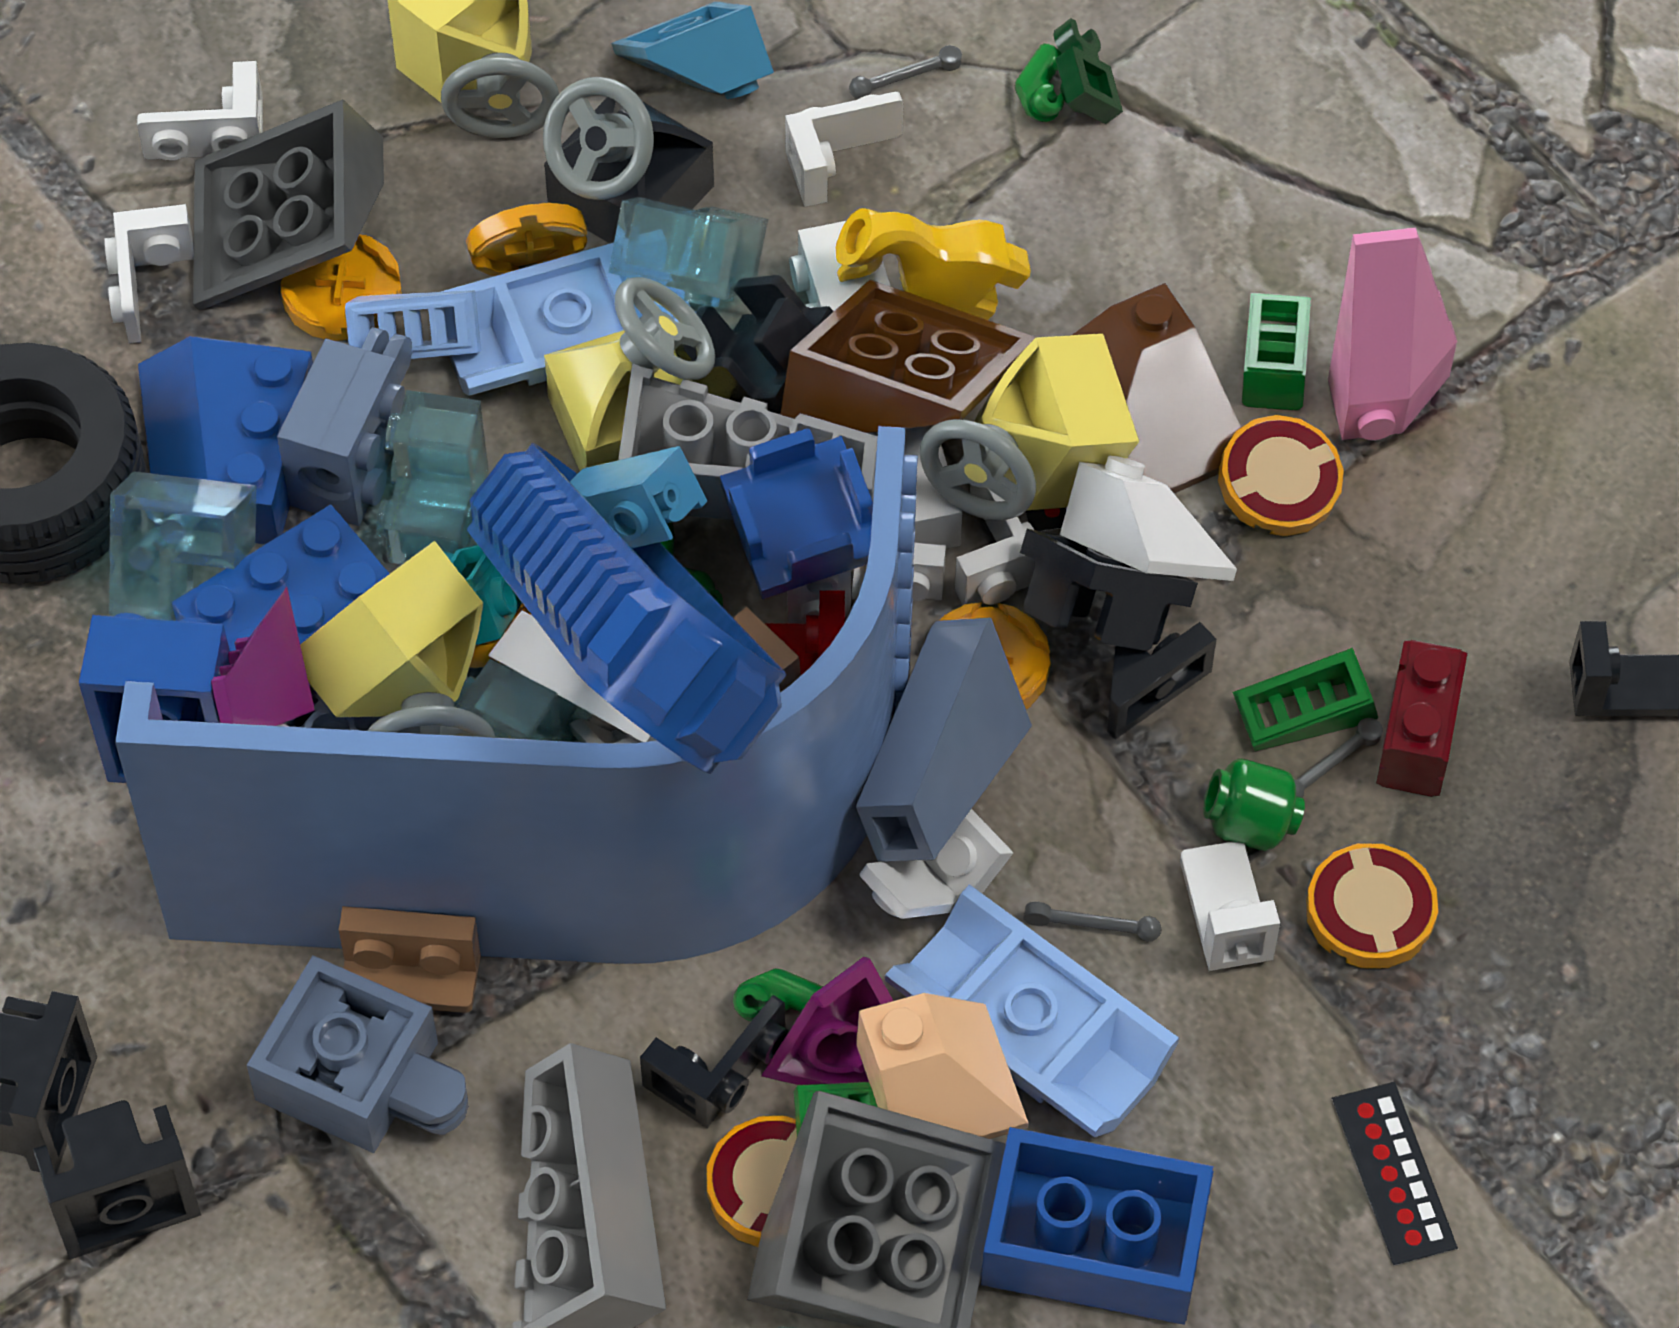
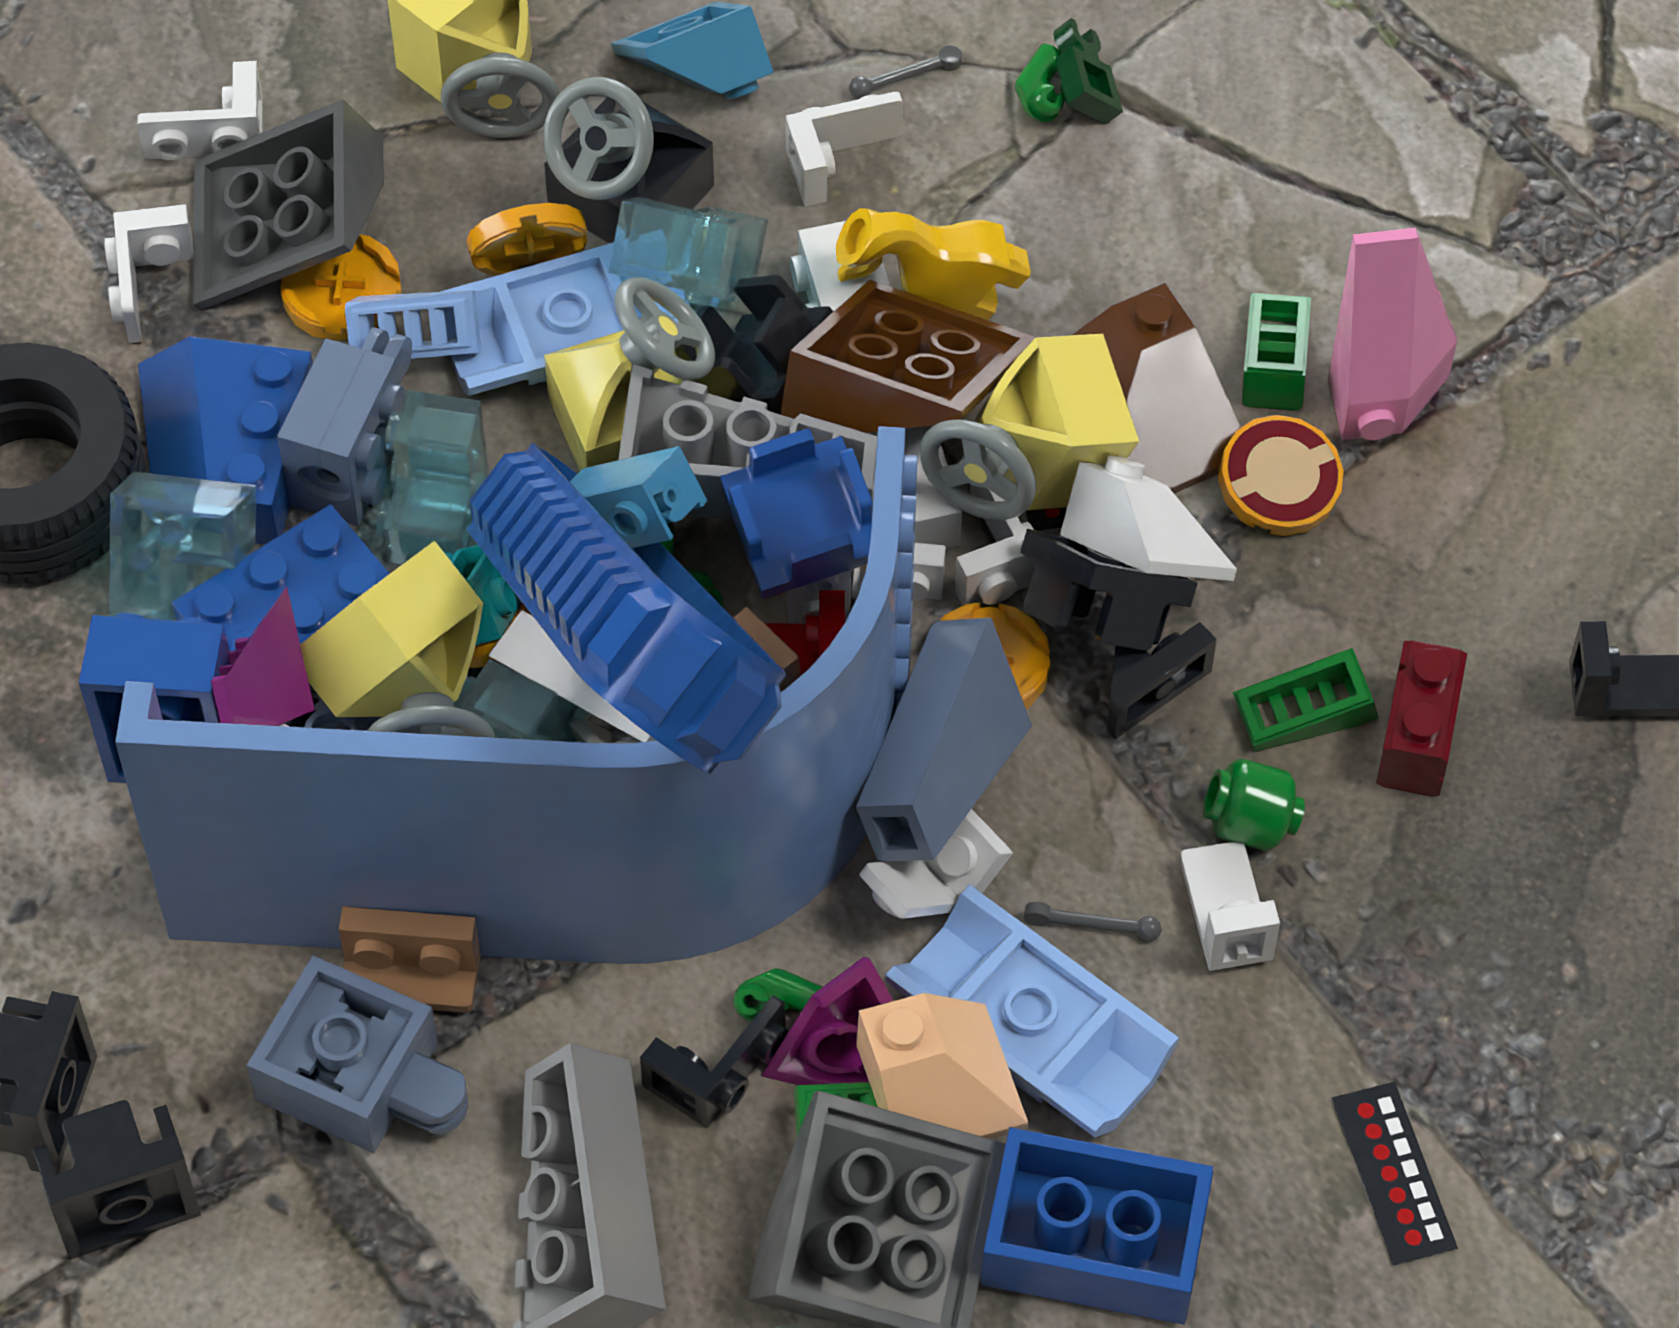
tile [707,1116,797,1247] -> none
dark grey hinge [1294,718,1383,798] -> none
tile [1306,843,1438,968] -> none

